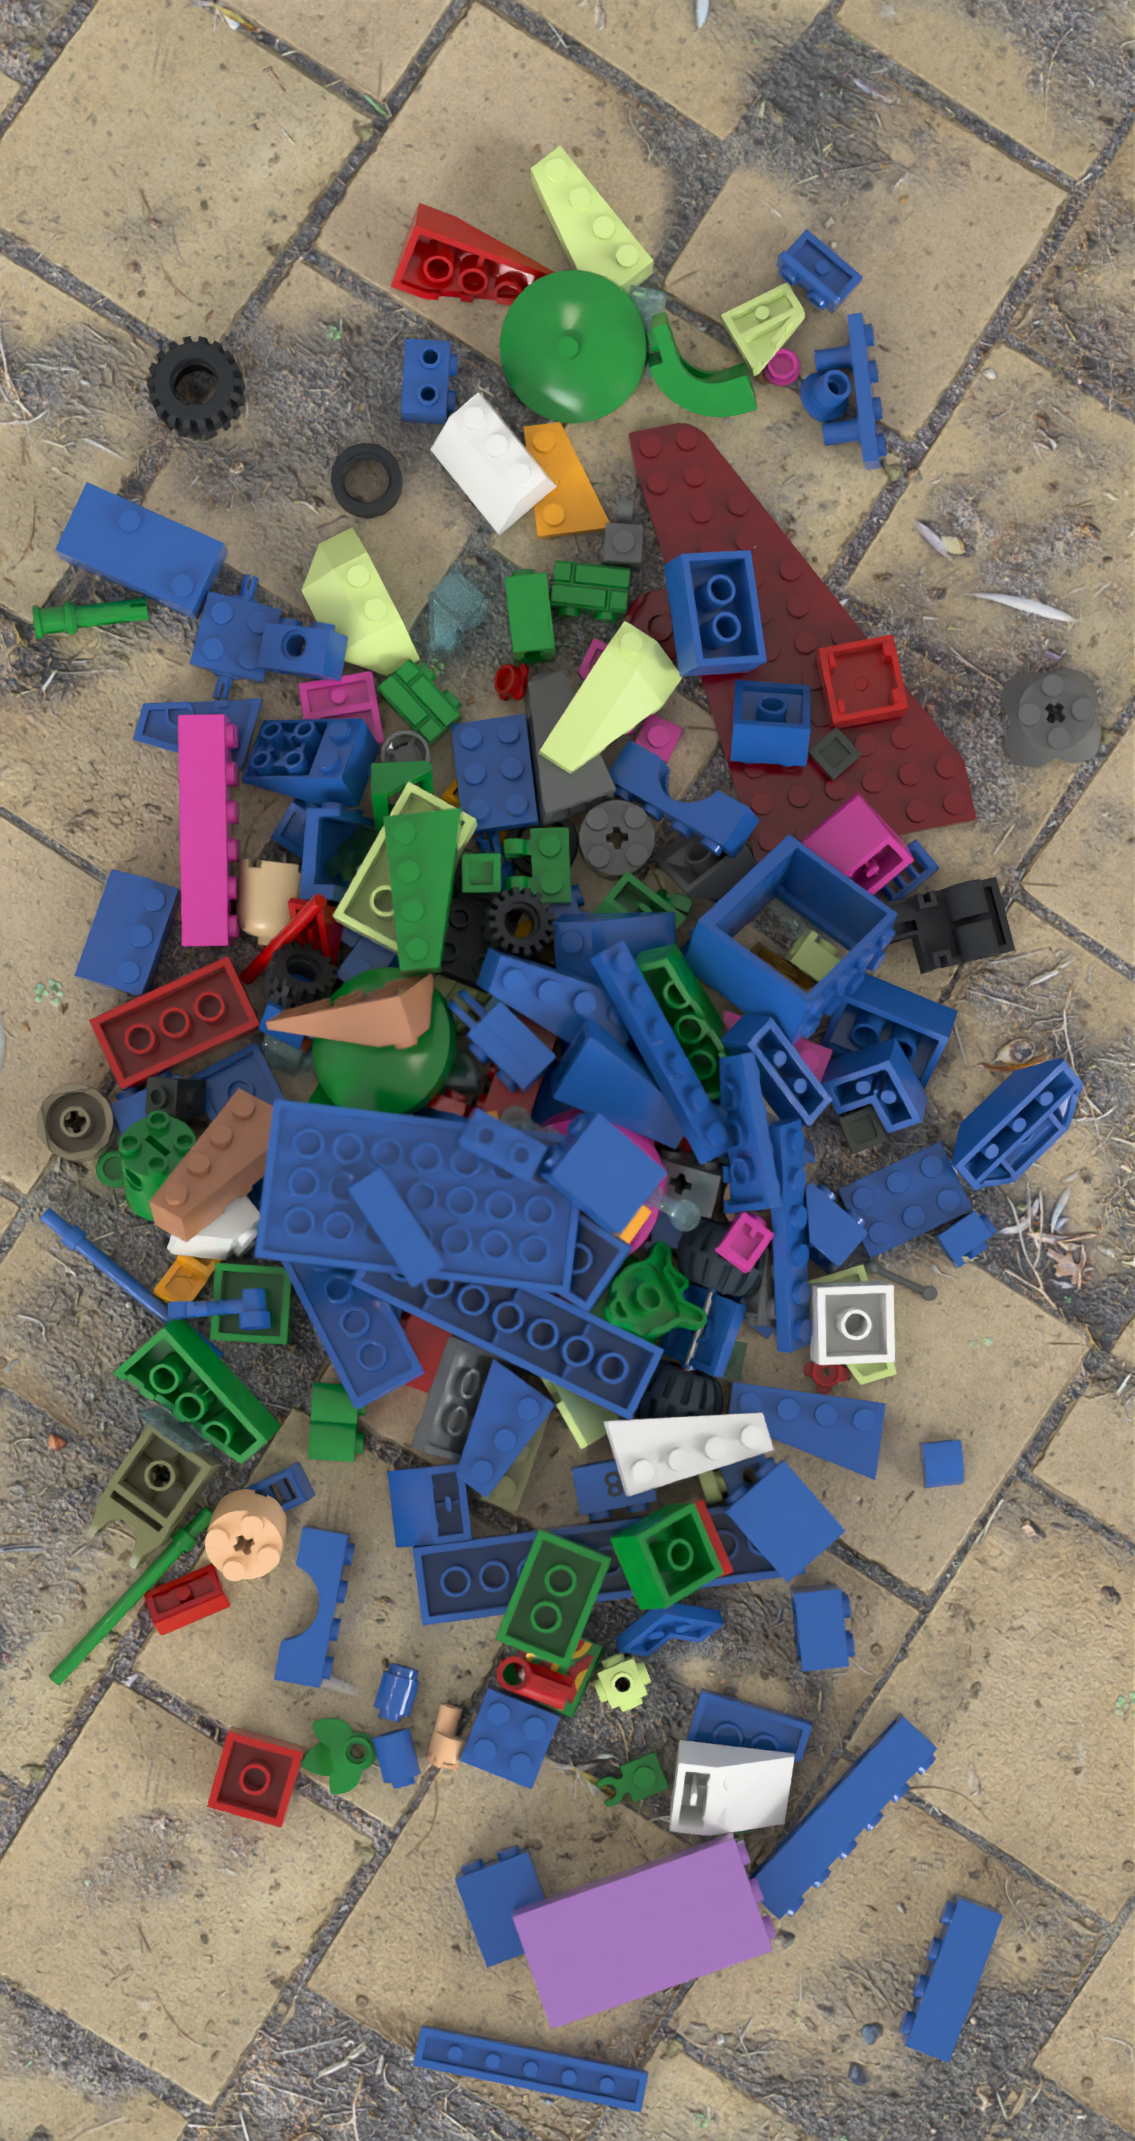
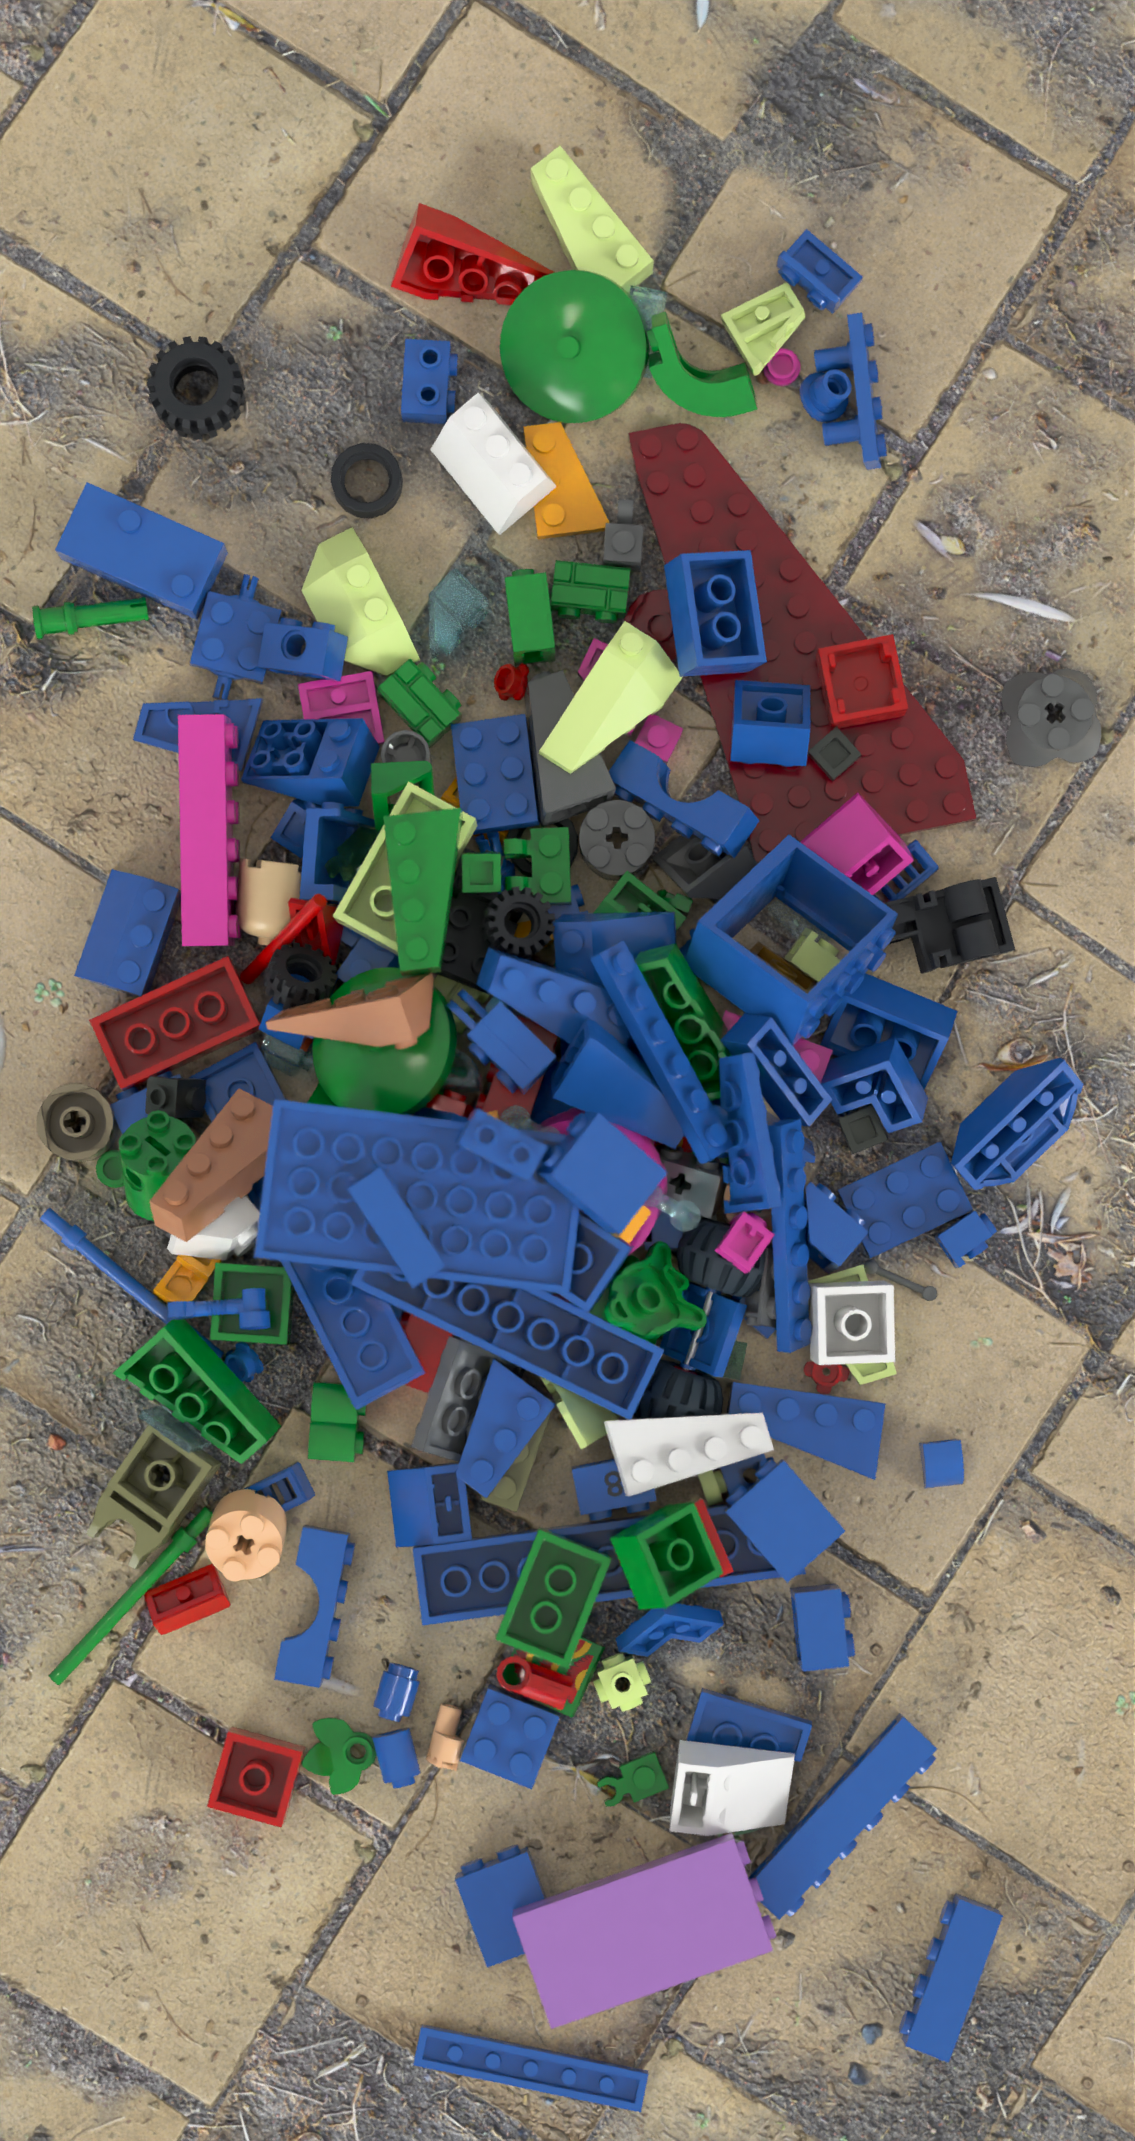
none -> blue plate [224,1342,264,1382]

